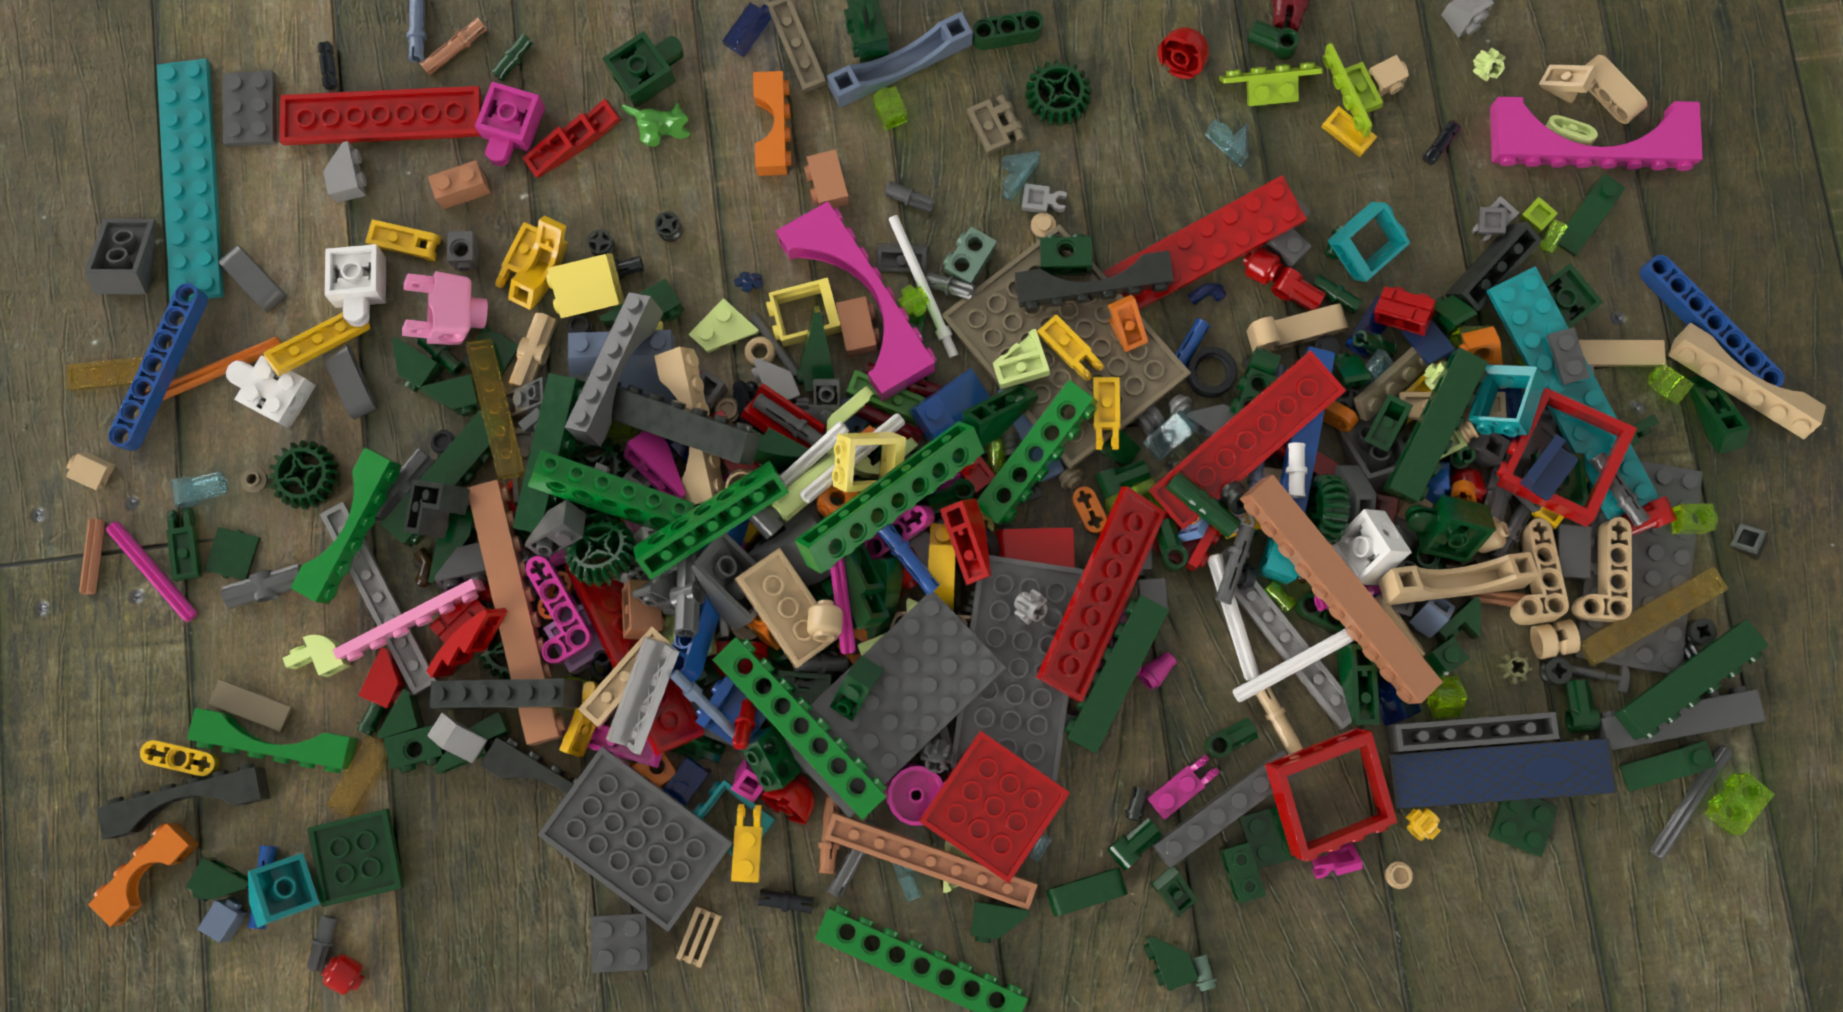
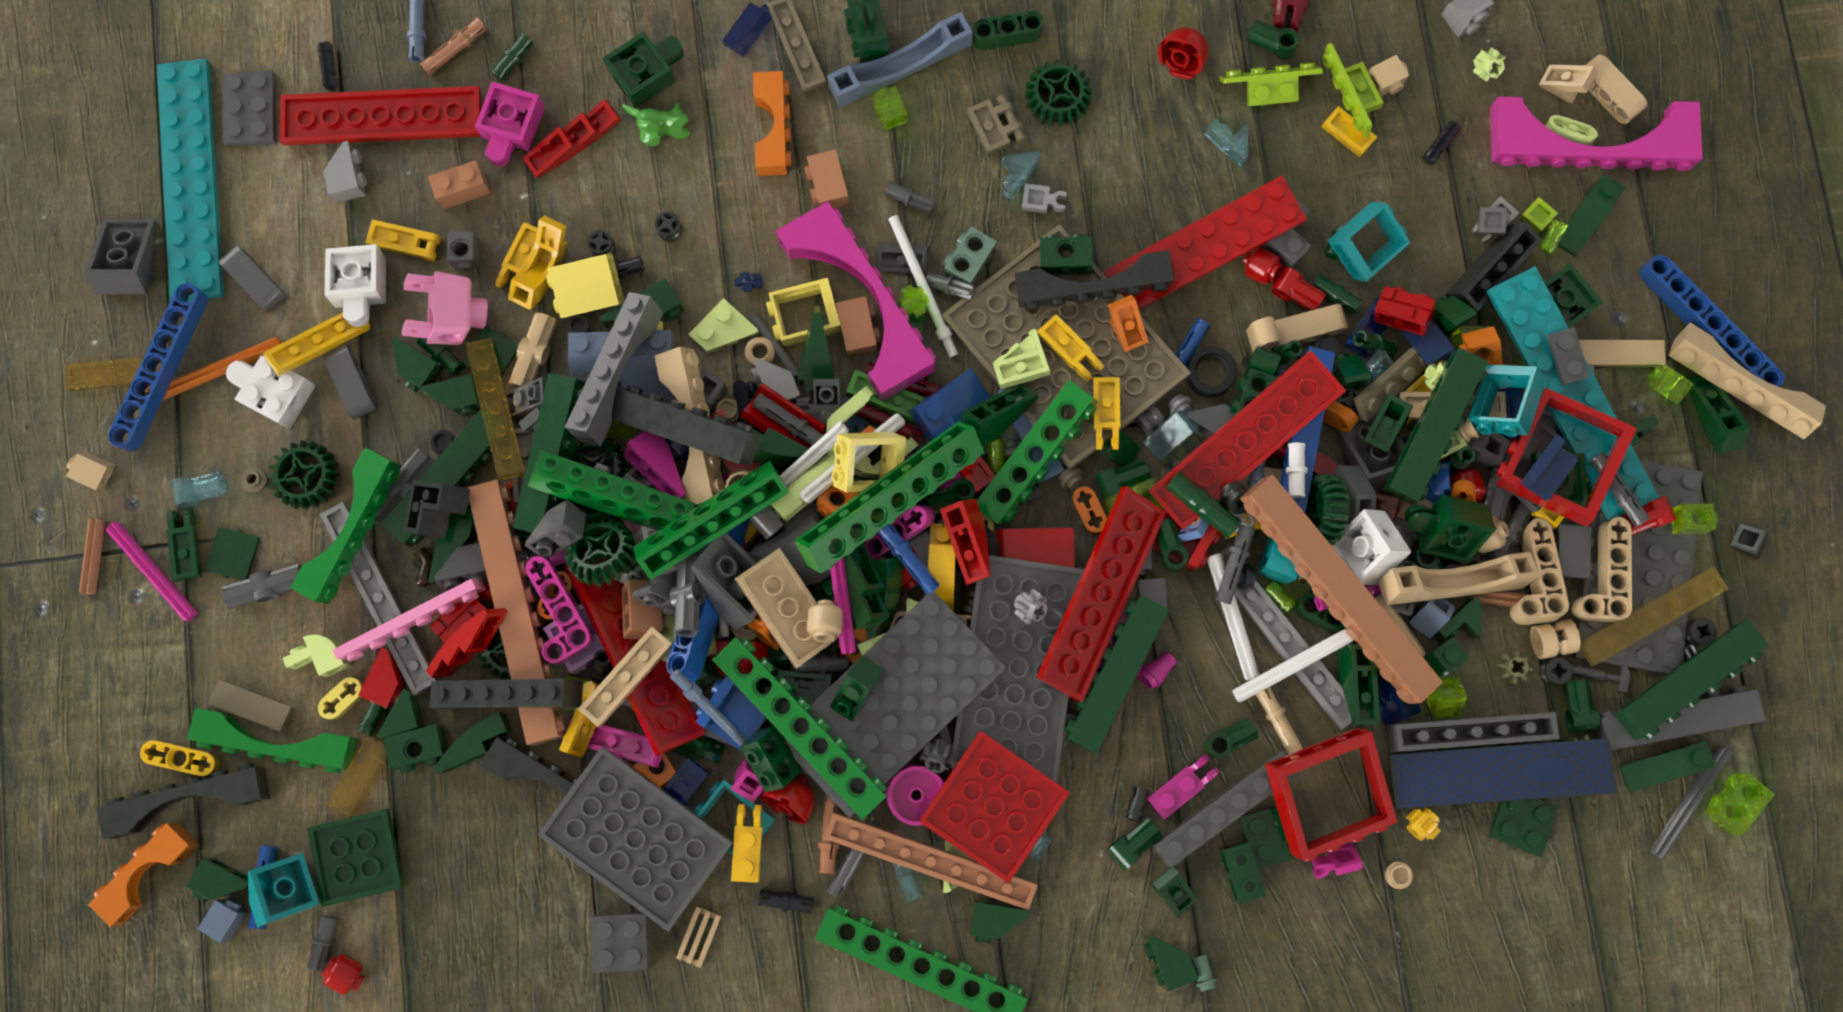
light grey slope [427,713,488,763] -> none
light grey fence [606,636,679,755] -> none
red axle [732,698,758,750] -> none
tan plate [1031,213,1056,238] -> none
dark green beam [1046,867,1128,917] -> none
clear blue arm [1188,283,1227,305] -> none
none -> light yellow beam [318,677,364,720]
none -> dark green pin [1271,340,1303,365]

